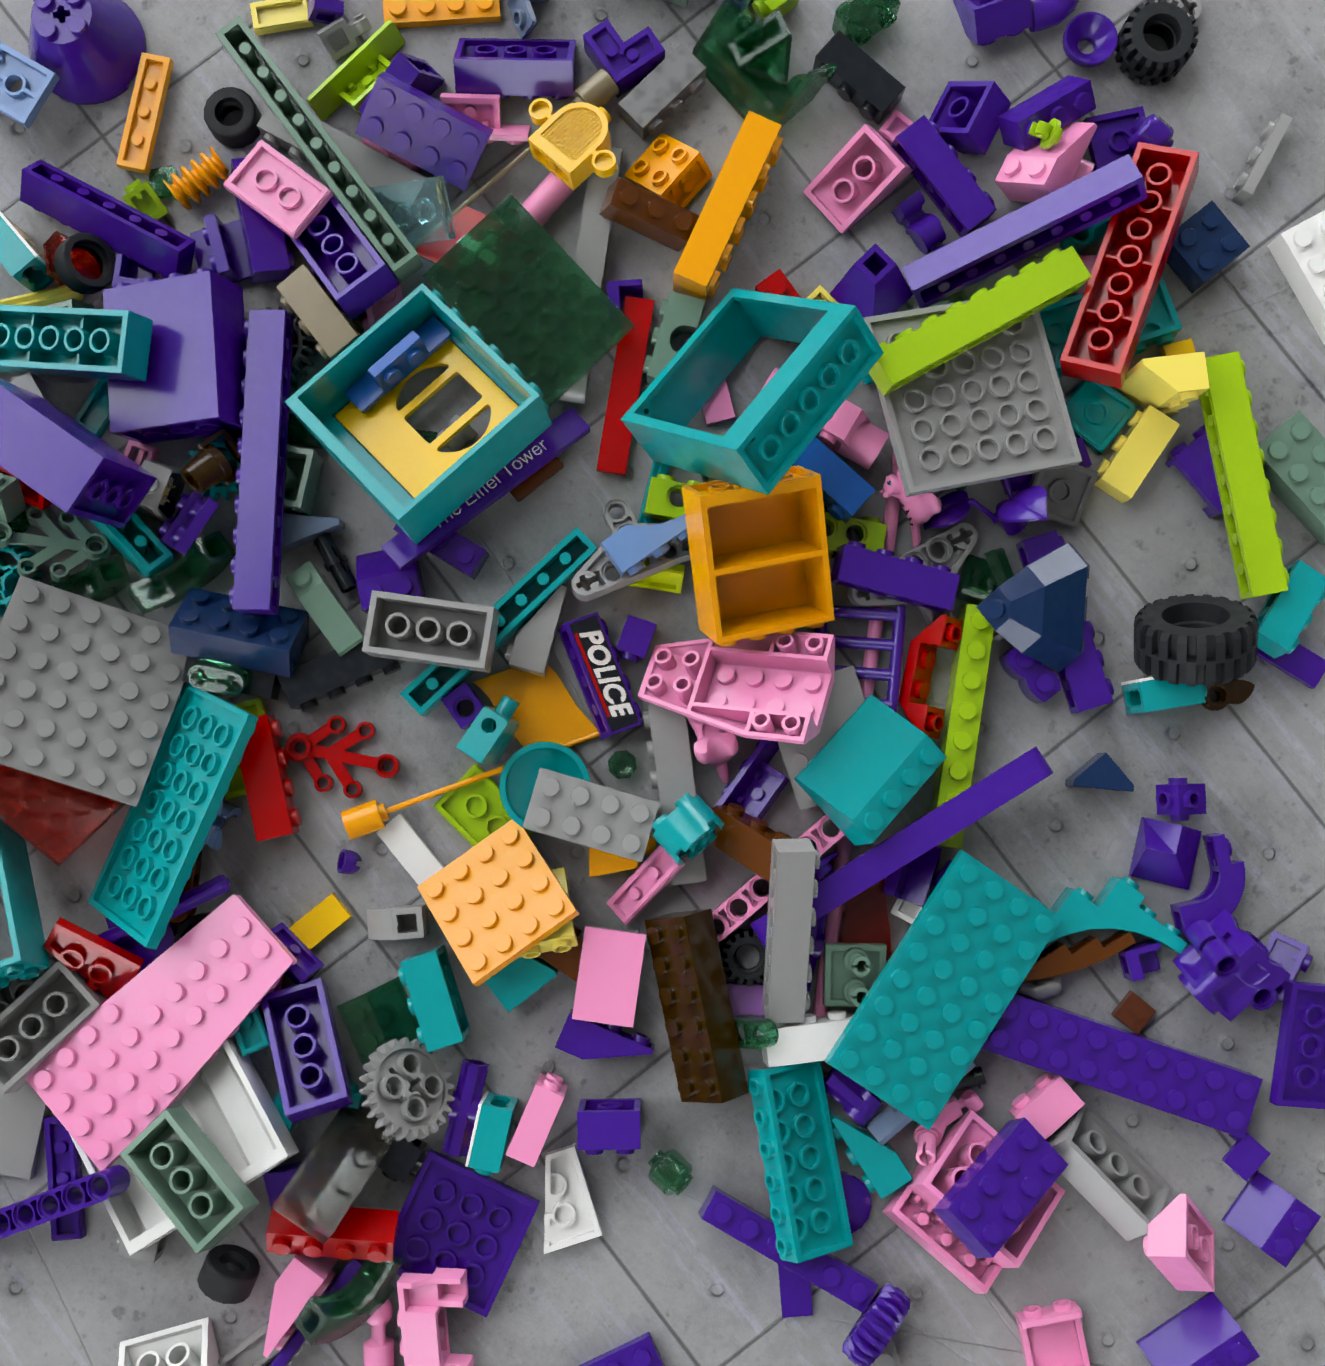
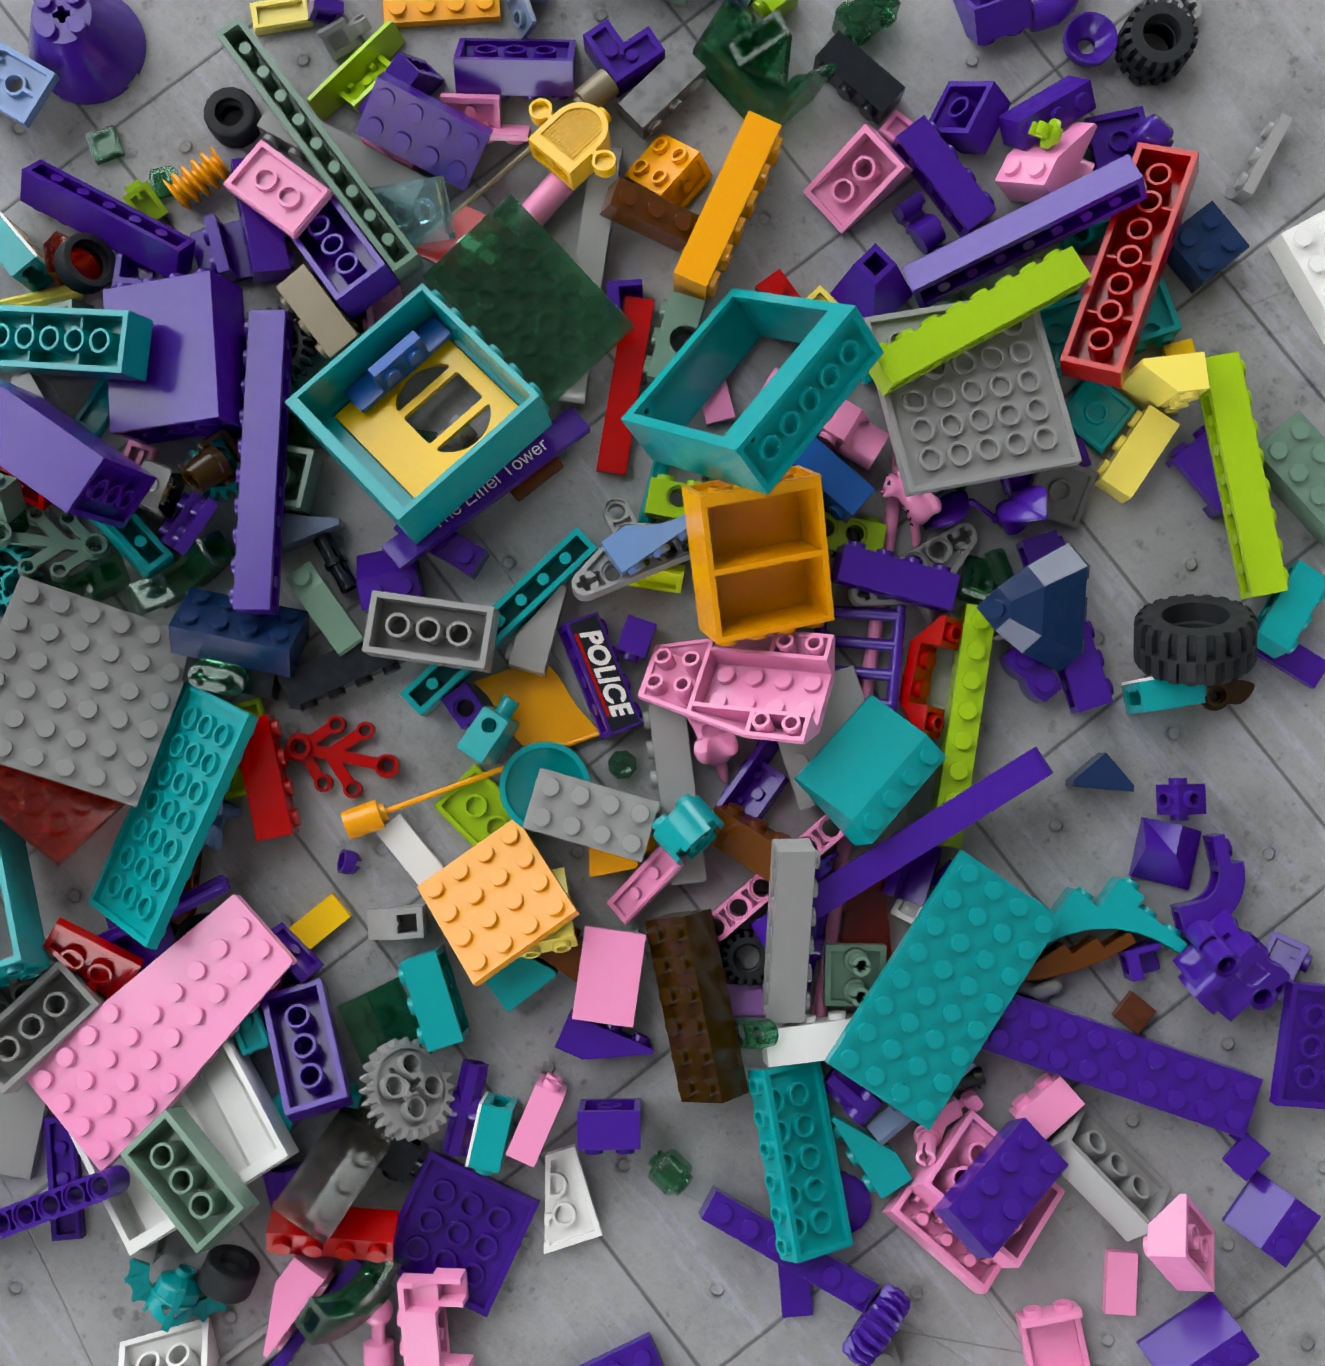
light orange plate [116,52,174,175] -> none
none -> clear green tile [85,125,125,165]
none -> teal helmet [124,1258,227,1332]
none -> bright pink tile [1102,1248,1139,1316]

